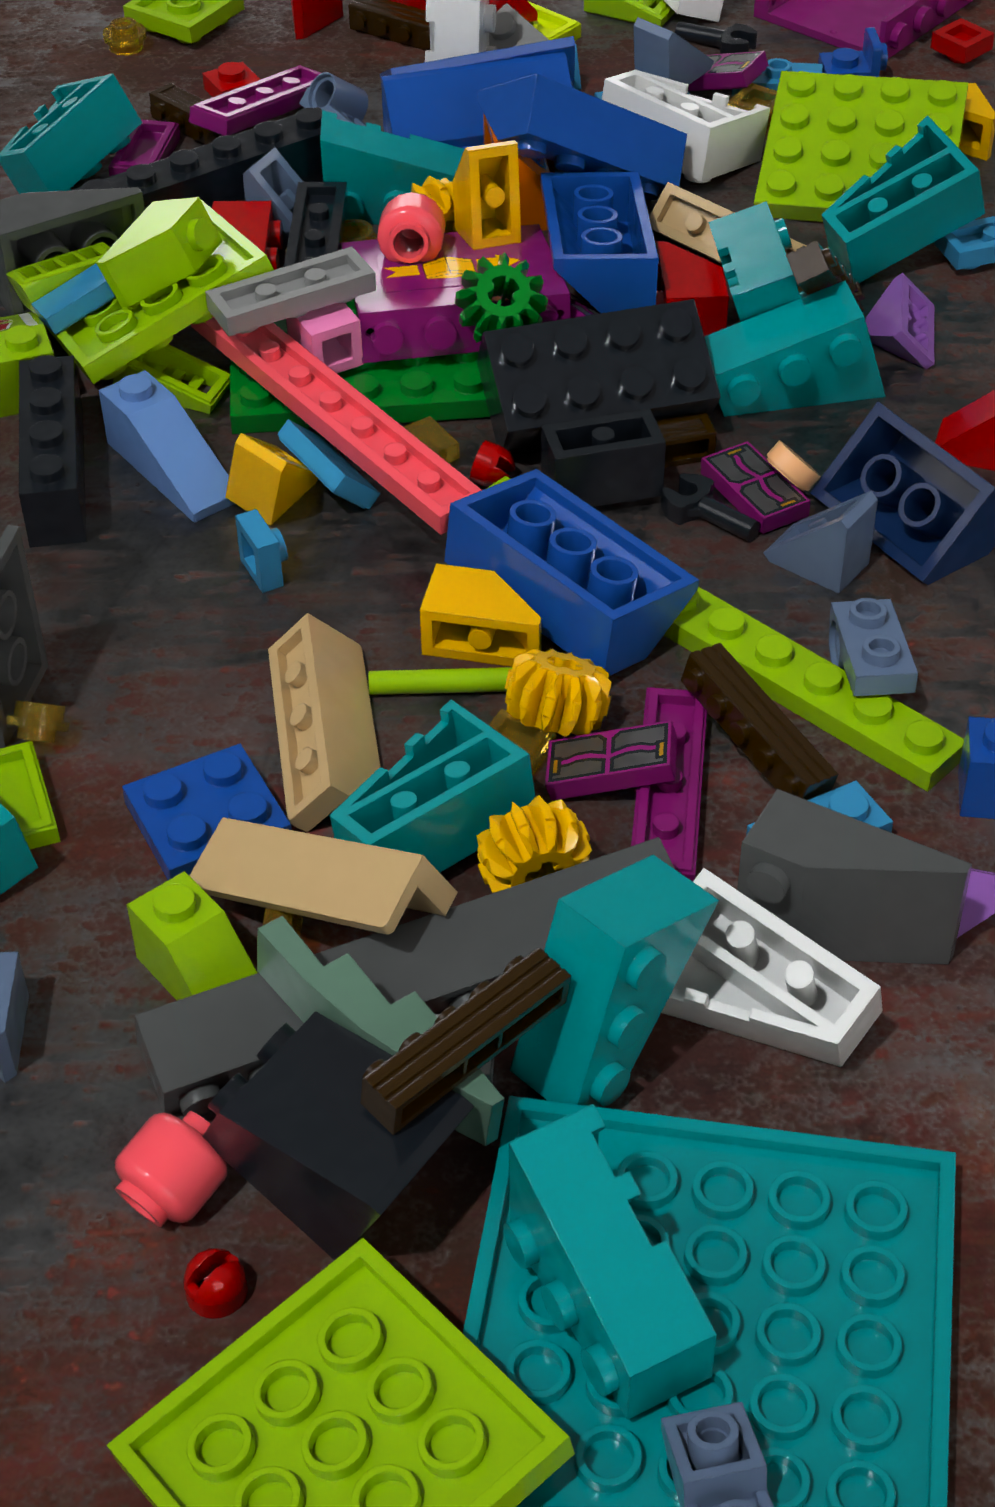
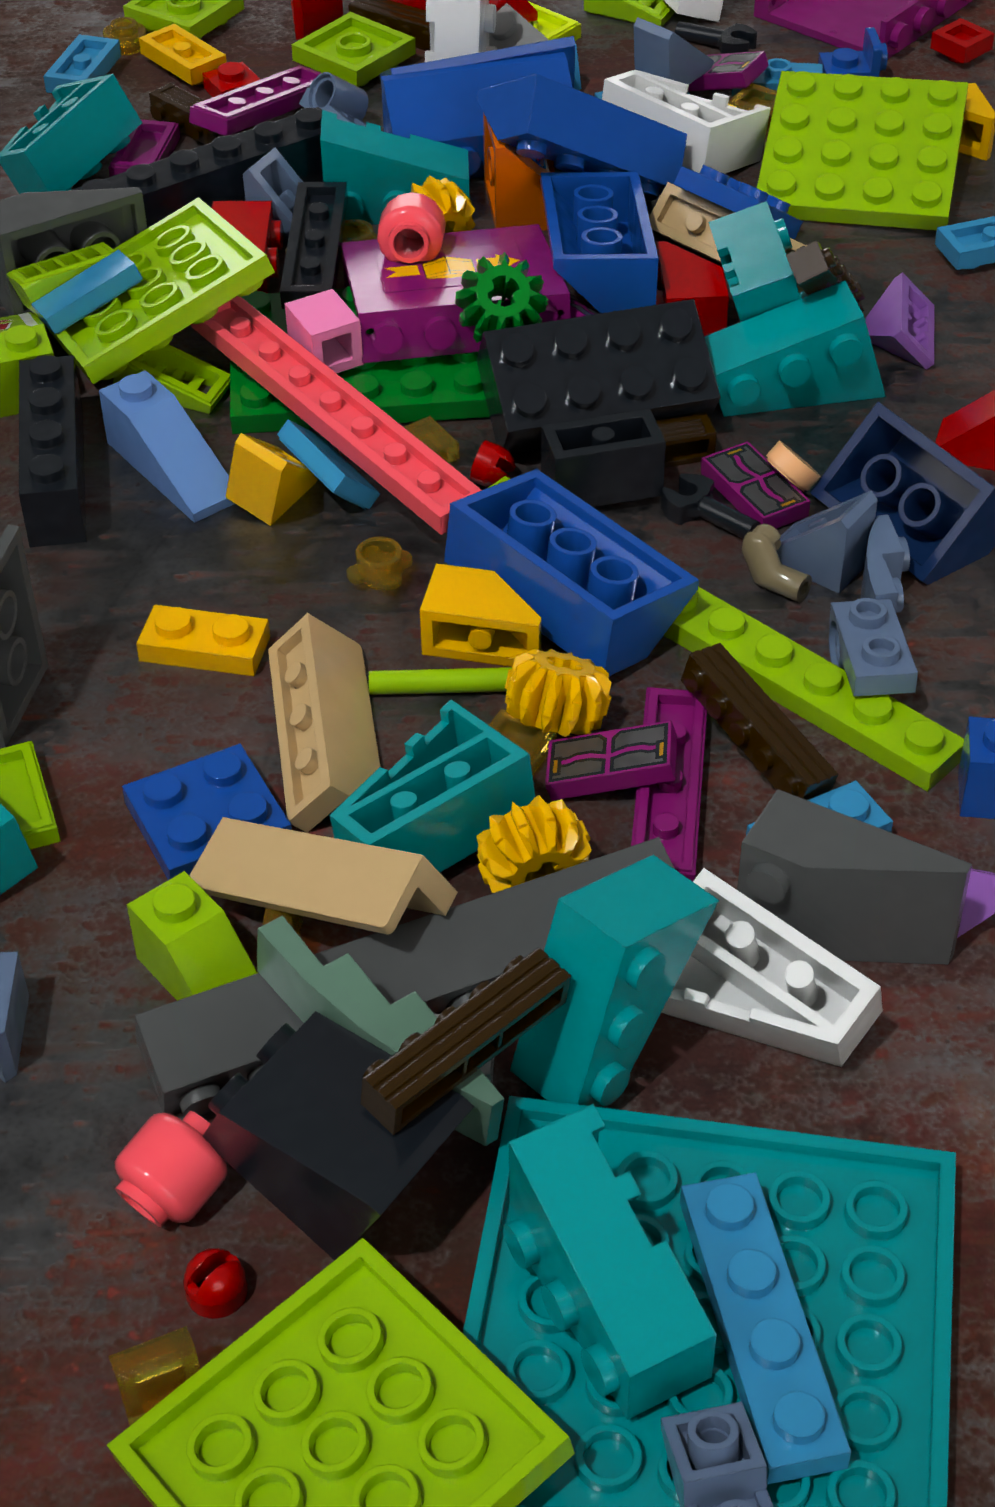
clear yellow plate [6,700,70,743] -> none
lime slope [96,197,223,307] -> none
light grey plate [205,247,376,336] -> none
dark azure plate [235,509,288,593] -> none
yellow slope [452,140,521,250] -> none
teal wedge [821,115,985,283] -> none
none -> dark azure plate [43,34,122,93]
none -> clear yellow tile [108,1326,200,1426]
none -> yellow plate [136,605,270,676]
none -> yellow plate [139,24,227,86]
none -> lime plate [291,12,416,87]
none -> clear yellow plate [347,537,412,590]
none -> blue plate [674,164,803,239]
none -> dark azure plate [680,1172,851,1485]
none -> dark tan arm [741,524,812,603]
none -> sand blue slope [861,514,910,613]

